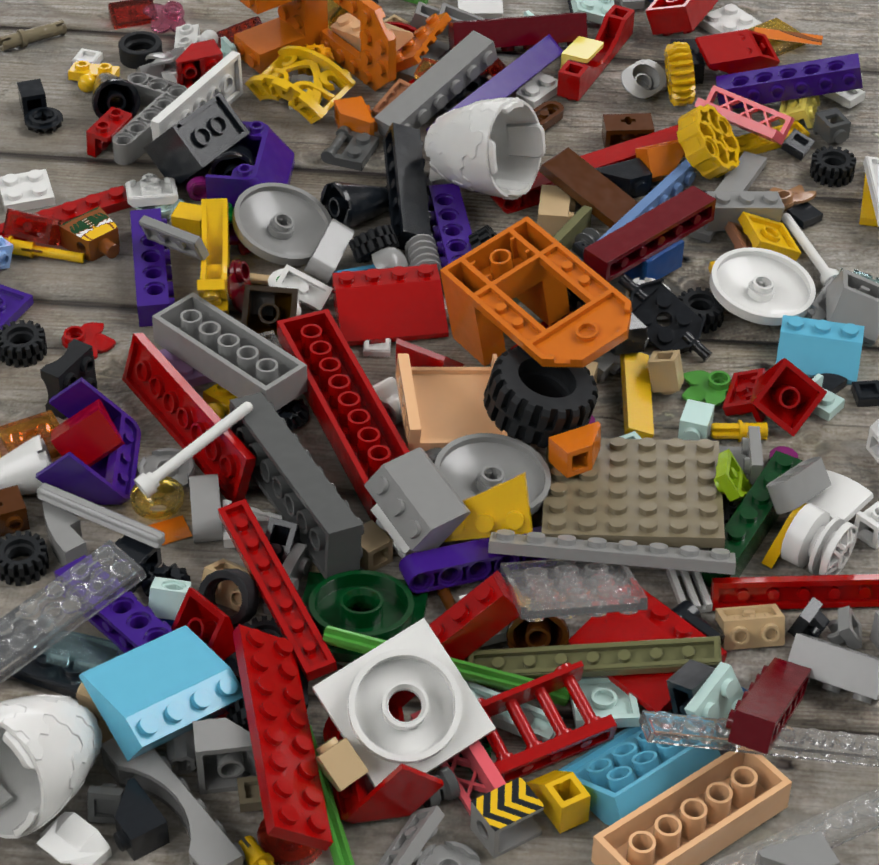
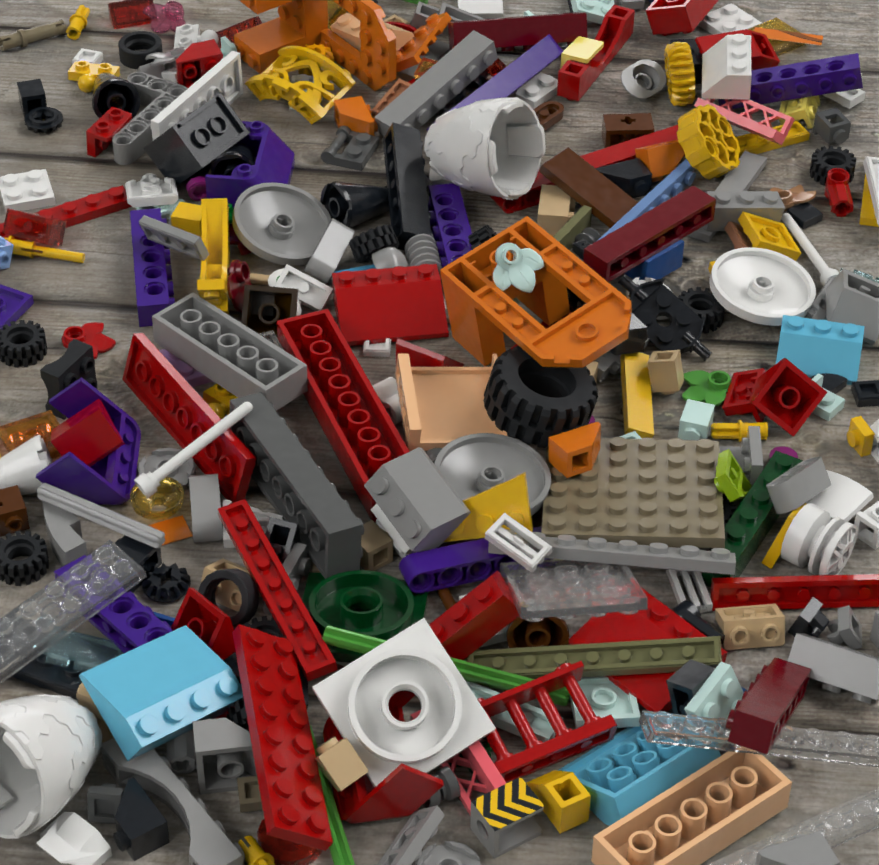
dark orange torso [59,206,120,261] -> none
light aqua brick [148,577,191,620] -> none
black gear [276,399,309,430] -> none
black tile [781,129,815,161] -> none
none -> yellow axle [66,5,90,40]
none -> white tile [485,513,552,573]
none -> light aqua plate [493,242,545,293]
none -> white slope [701,34,752,100]
none -> red piece [824,168,854,217]
none -> yellow plate [847,416,875,457]

